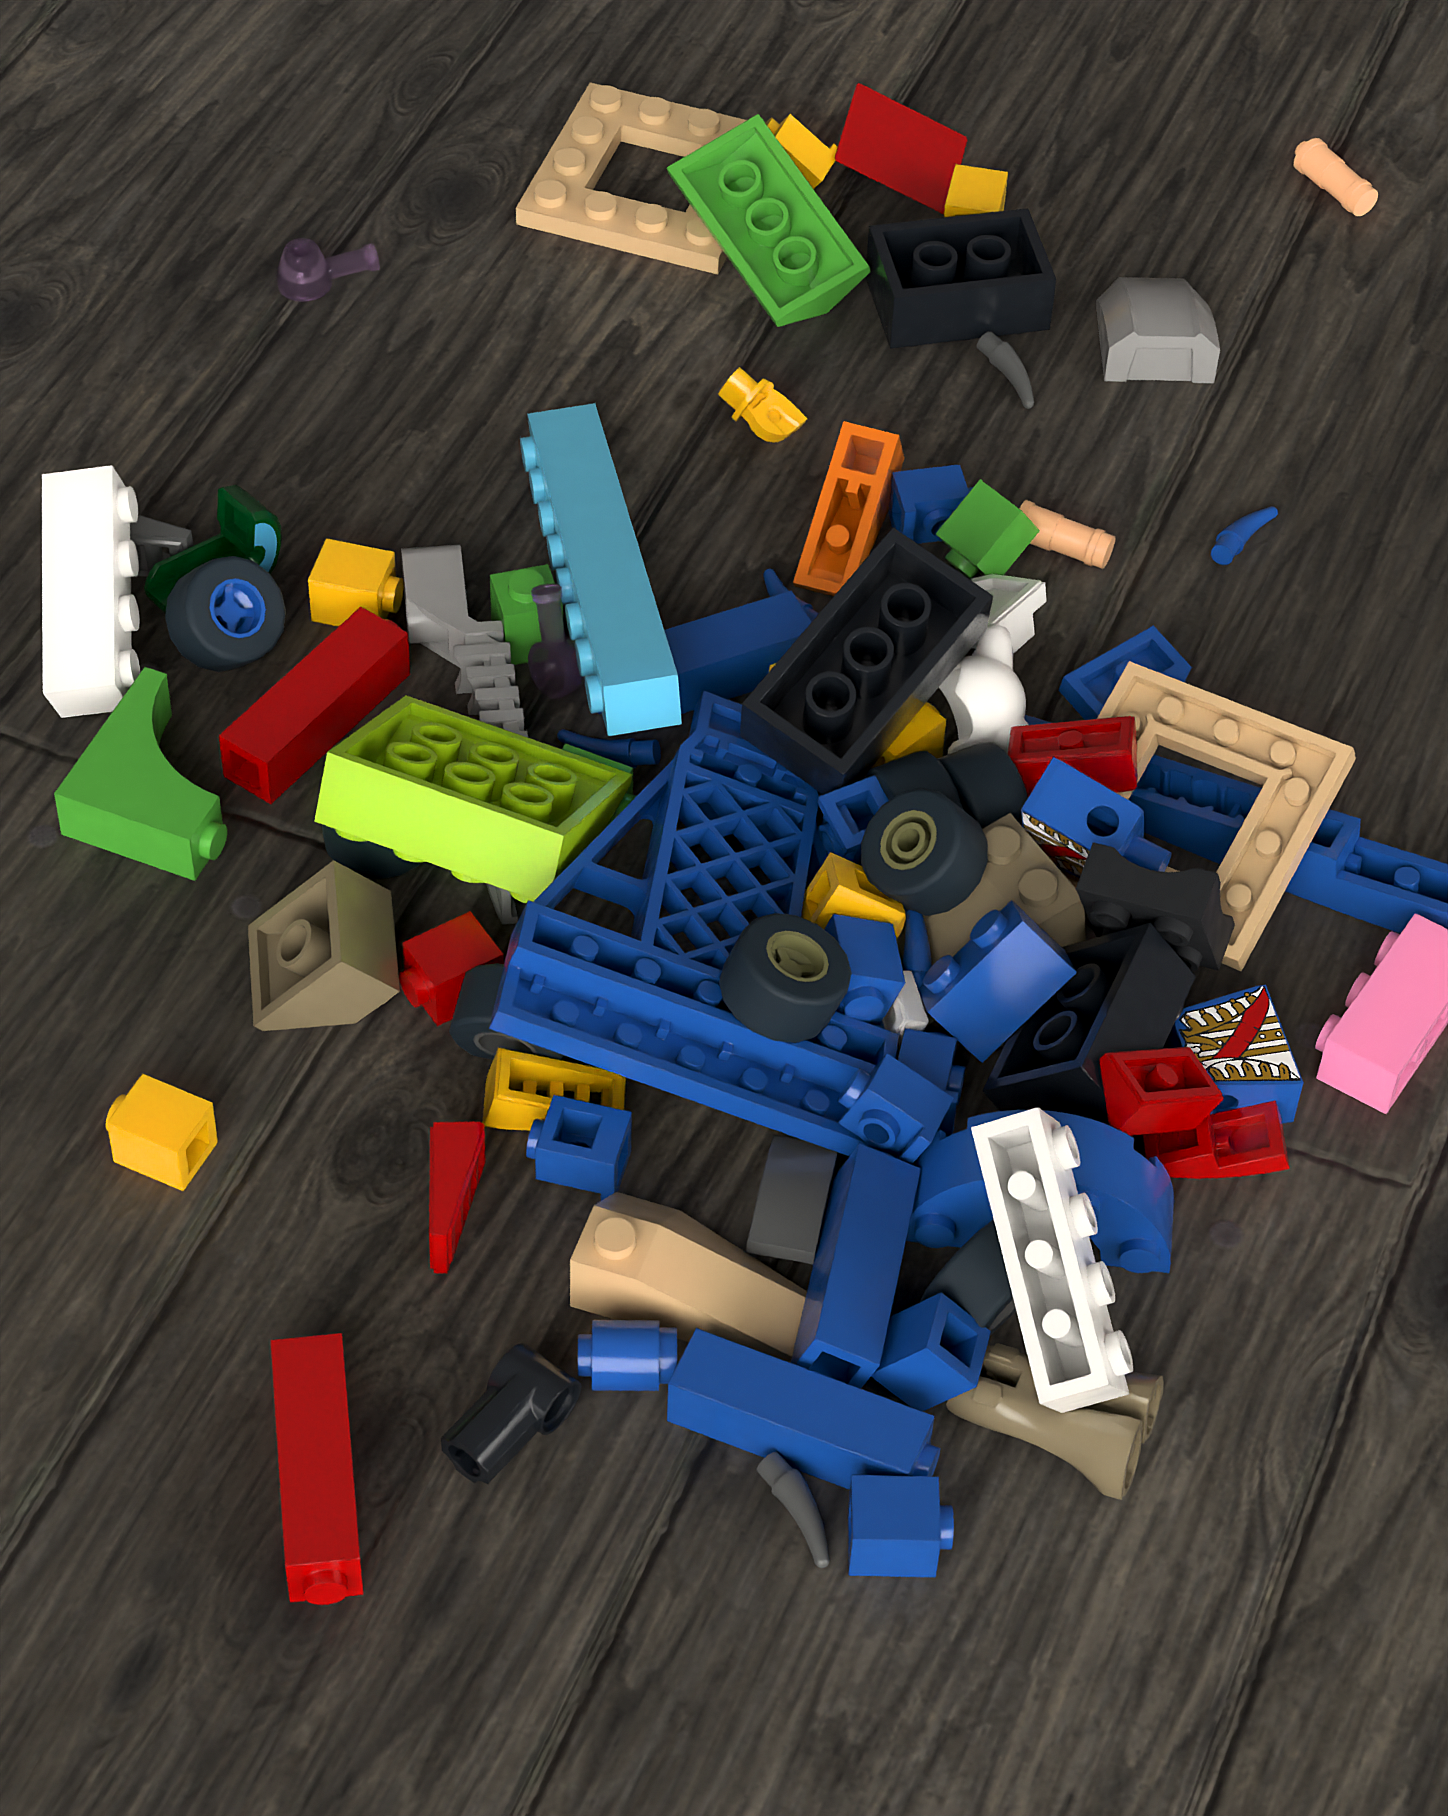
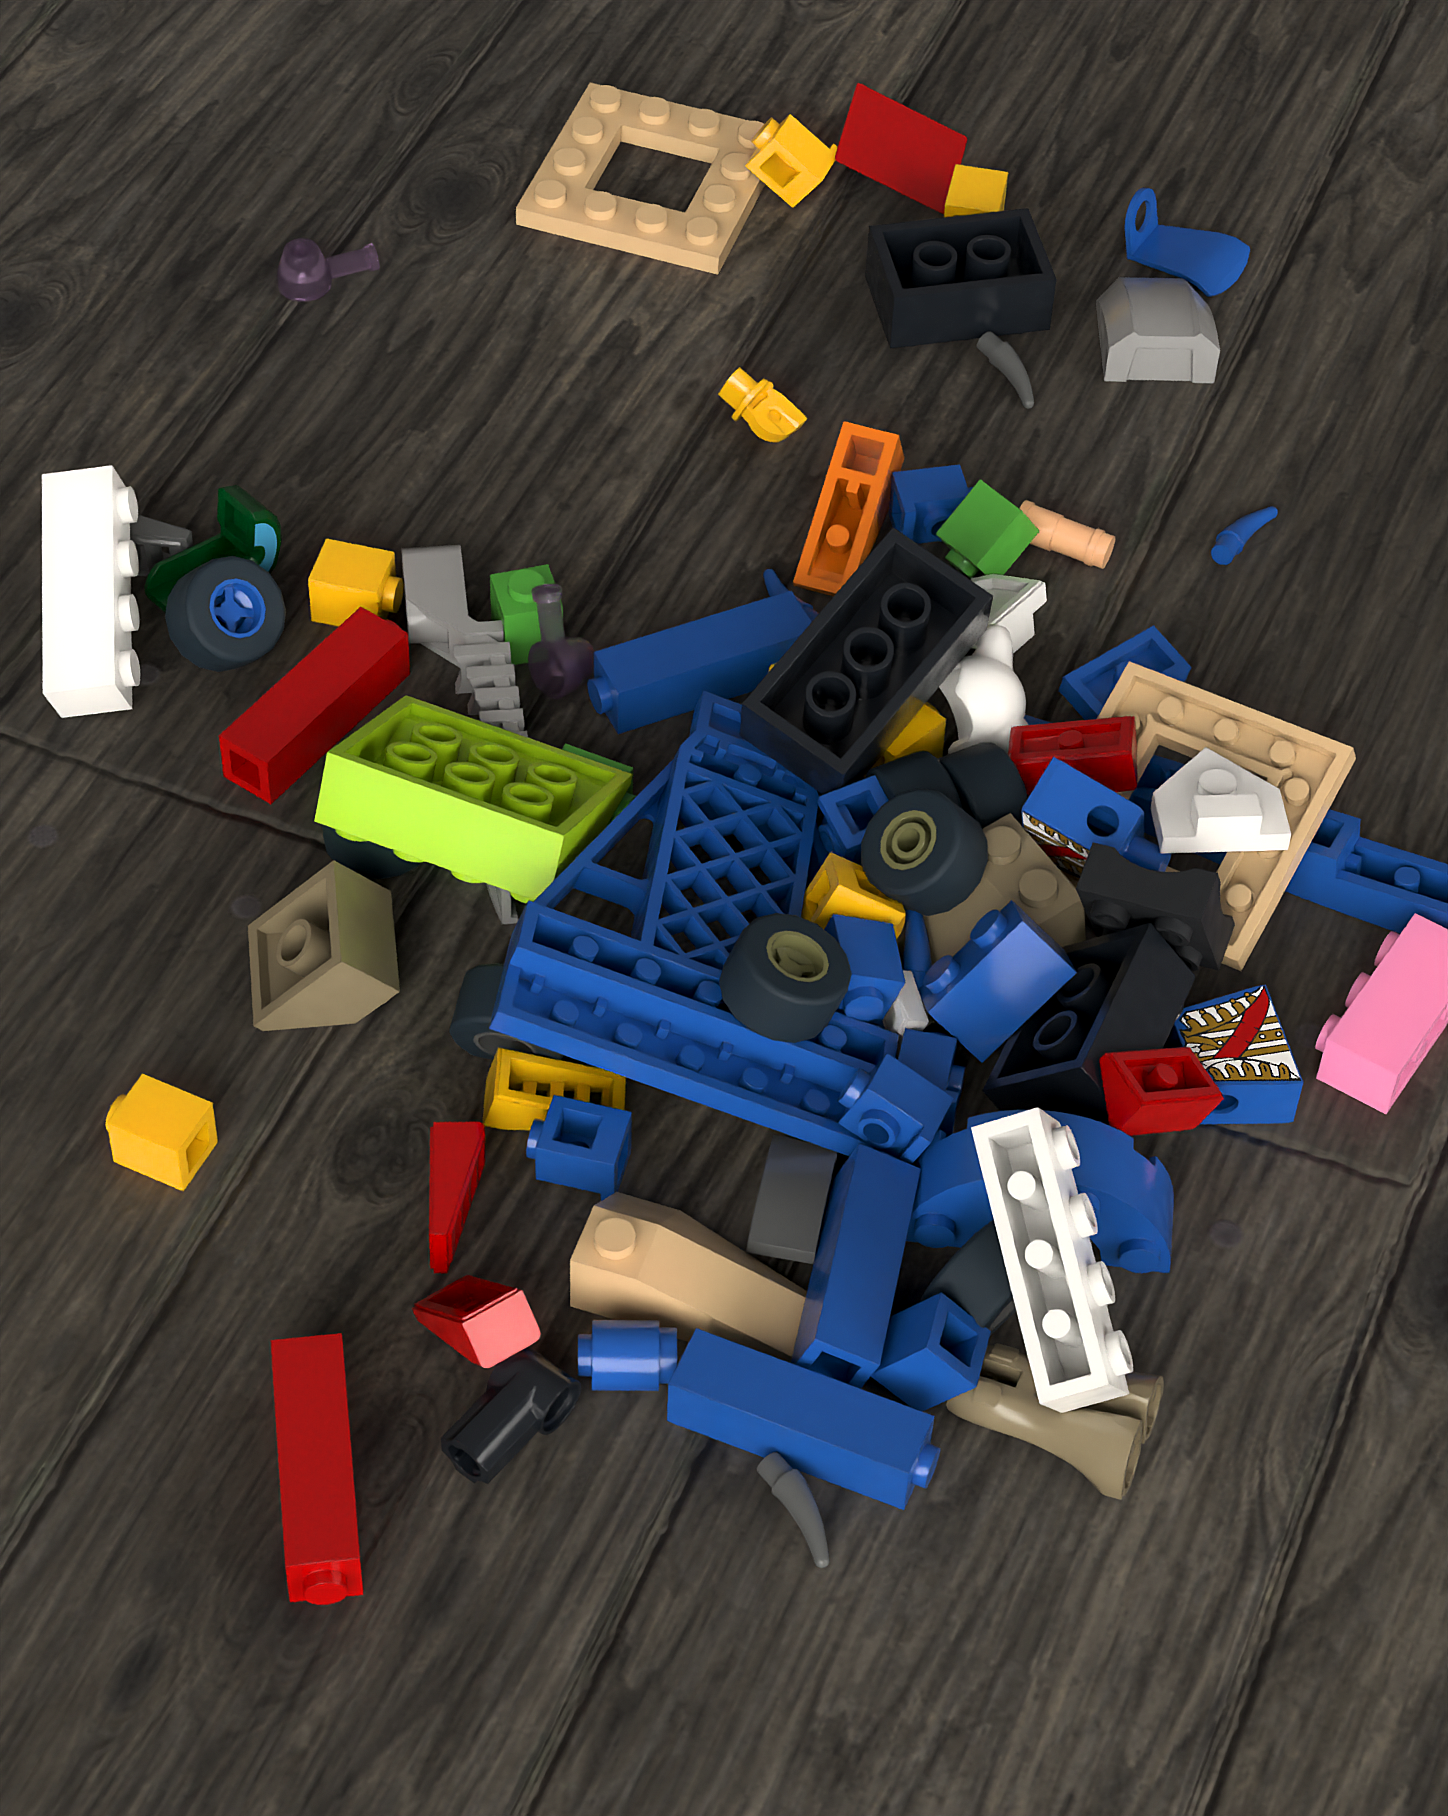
bright green arch [54,667,227,881] -> none
red brick [399,911,504,1026] -> none
medium azure brick [520,403,682,736] -> none
blue helmet [557,729,661,769] -> none
bright green slope [667,114,870,327] -> none
blue brick [847,1475,954,1577] -> none
red slope [1143,1100,1290,1179] -> none
light nougat piece [1294,138,1378,216] -> none
none -> red slope [412,1275,541,1368]
none -> blue piece [1125,187,1250,297]
none -> white plate [1150,747,1291,853]

